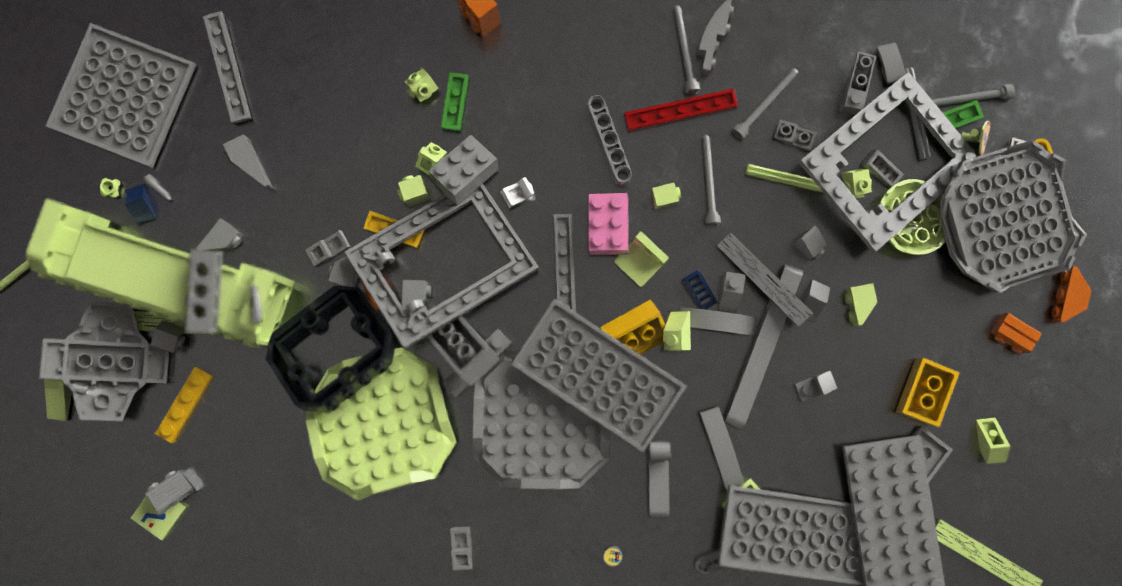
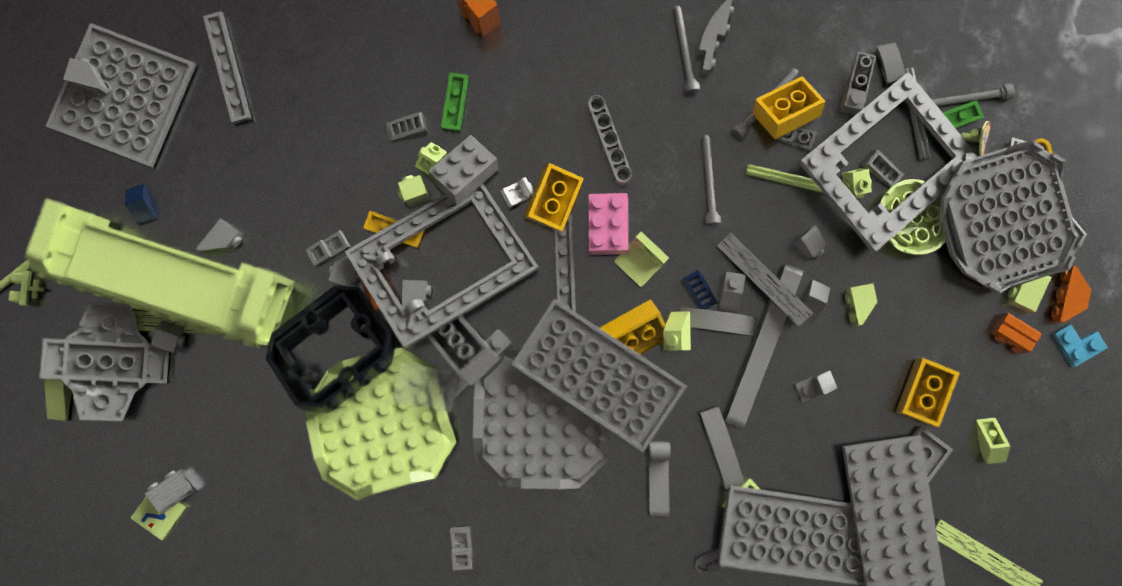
yellowish green plate [100,178,121,198] -> none
light grey piece [143,174,171,201] -> none
yellow plate [155,366,213,443] -> none
light grey brick [184,250,223,333] -> none
light grey slope [223,134,273,190] -> none
light grey piece [250,284,262,323] -> none
yellowish green brick [405,68,438,102] -> none
tile [603,546,623,567] -> none
red tile [624,88,738,132] -> none
yellowish green brick [651,183,681,210] -> none
none -> yellowish green hips [9,270,44,306]
none -> light grey slope [63,57,109,94]
none -> light grey slope [386,112,428,141]
none -> clear tile [393,363,460,413]
none -> yellow slope [523,163,584,231]
none -> yellow brick [752,76,825,139]
none -> yellowish green slope [1007,276,1052,313]
none -> medium azure plate [1052,324,1108,367]

